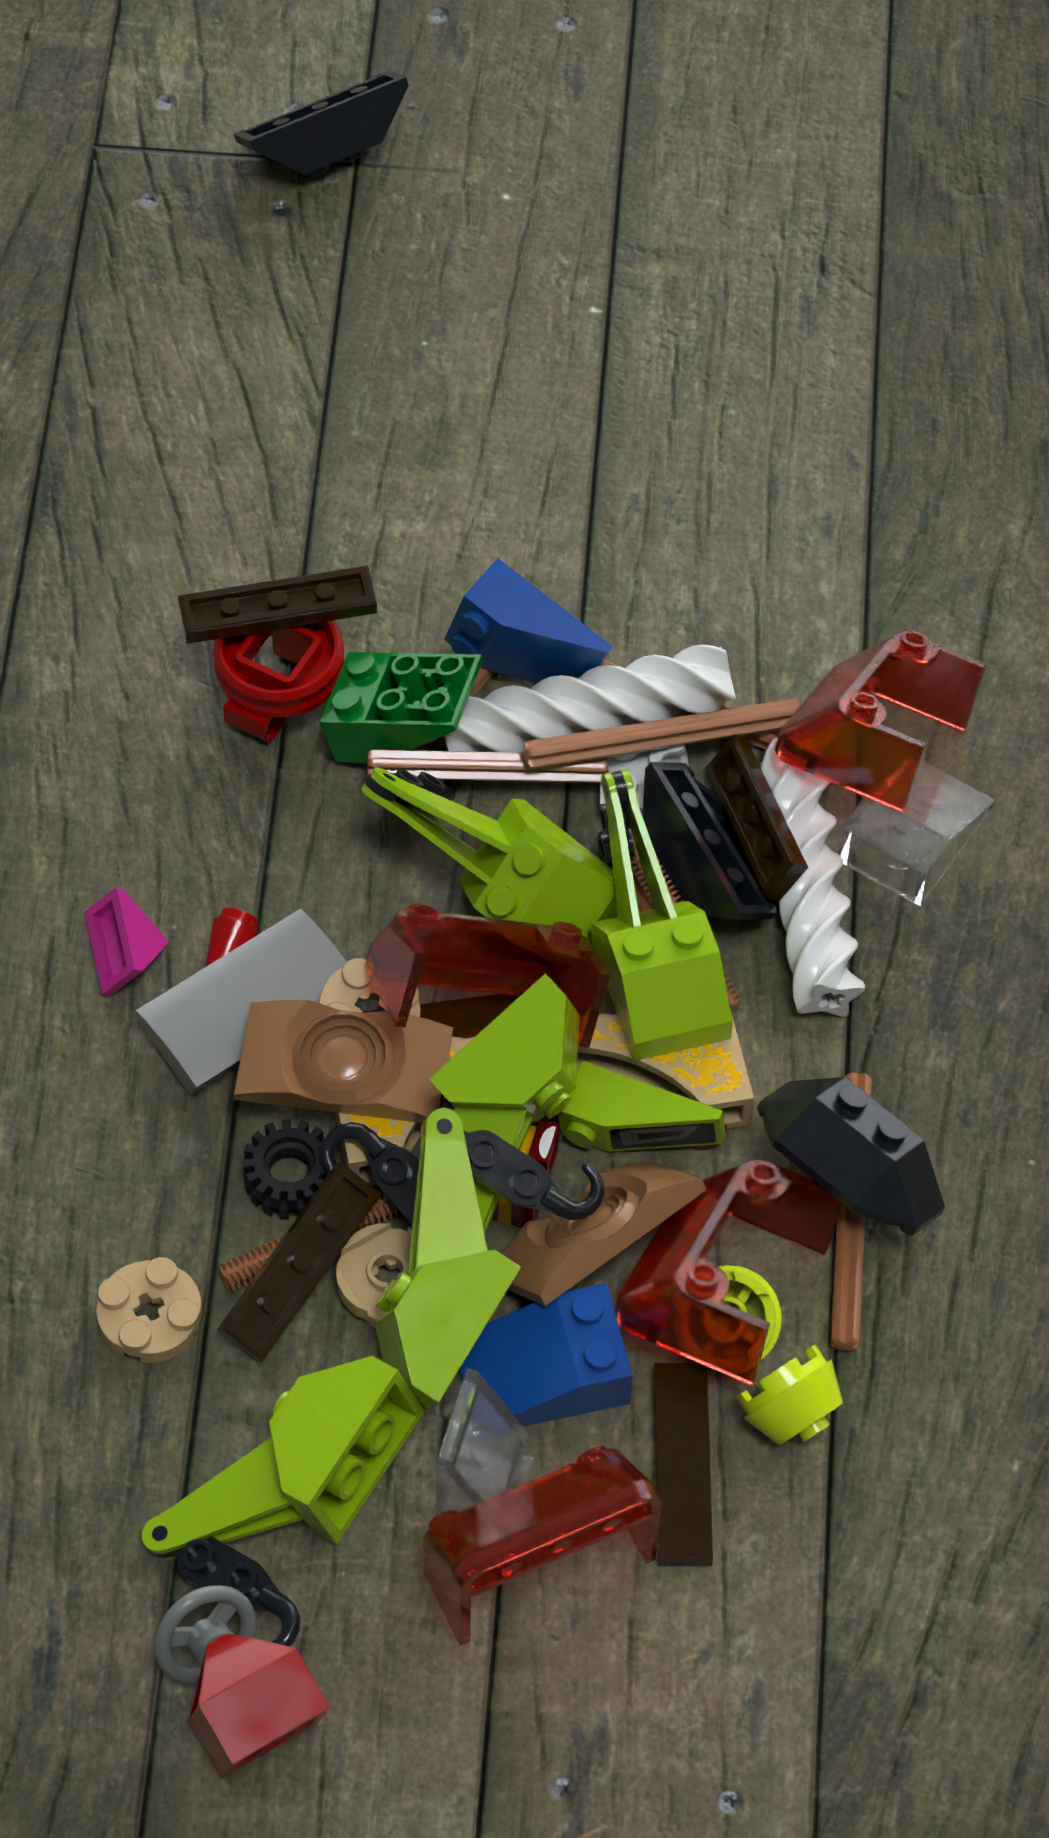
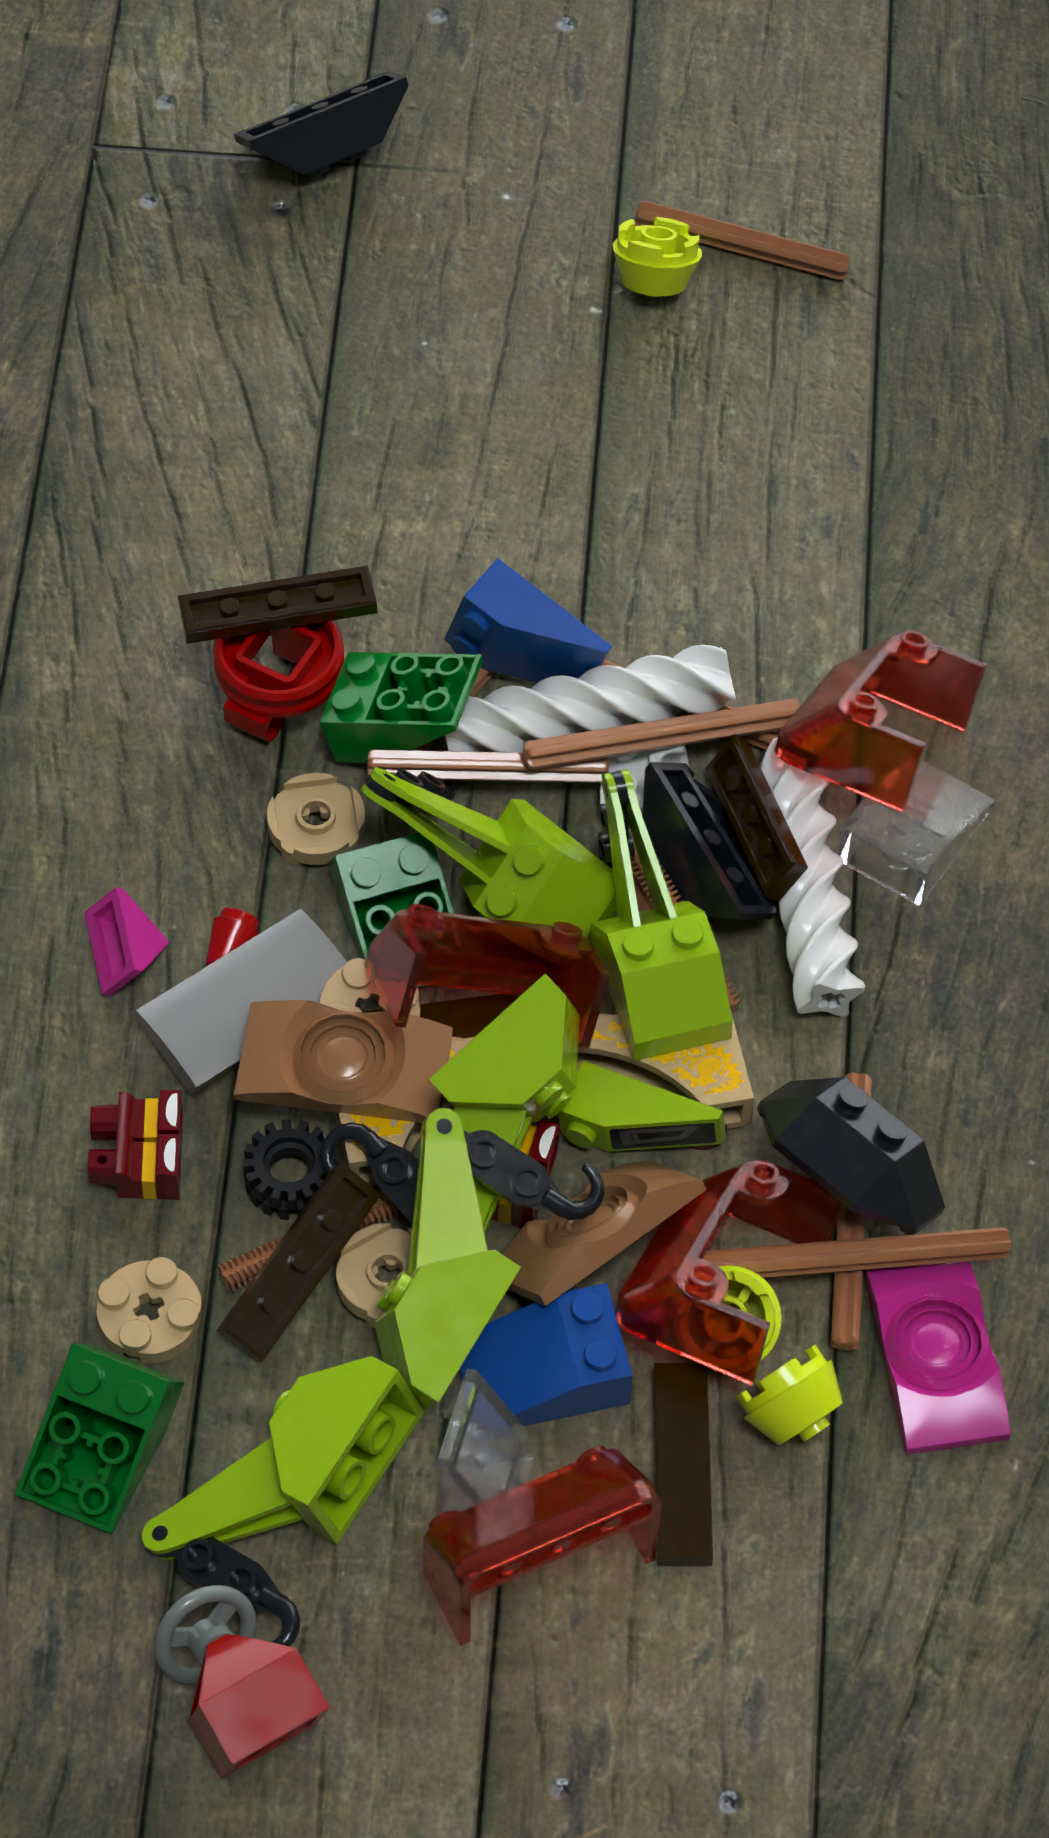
none -> green slope [14,1343,185,1534]
none -> dark red hips [87,1090,183,1200]
none -> tan plate [267,773,365,865]
none -> slope [328,832,471,988]
none -> neon yellow cone [612,217,702,297]
none -> nougat axle [635,201,850,281]
none -> nougat axle [701,1227,1011,1278]
none -> dark pink slope [863,1261,1011,1455]

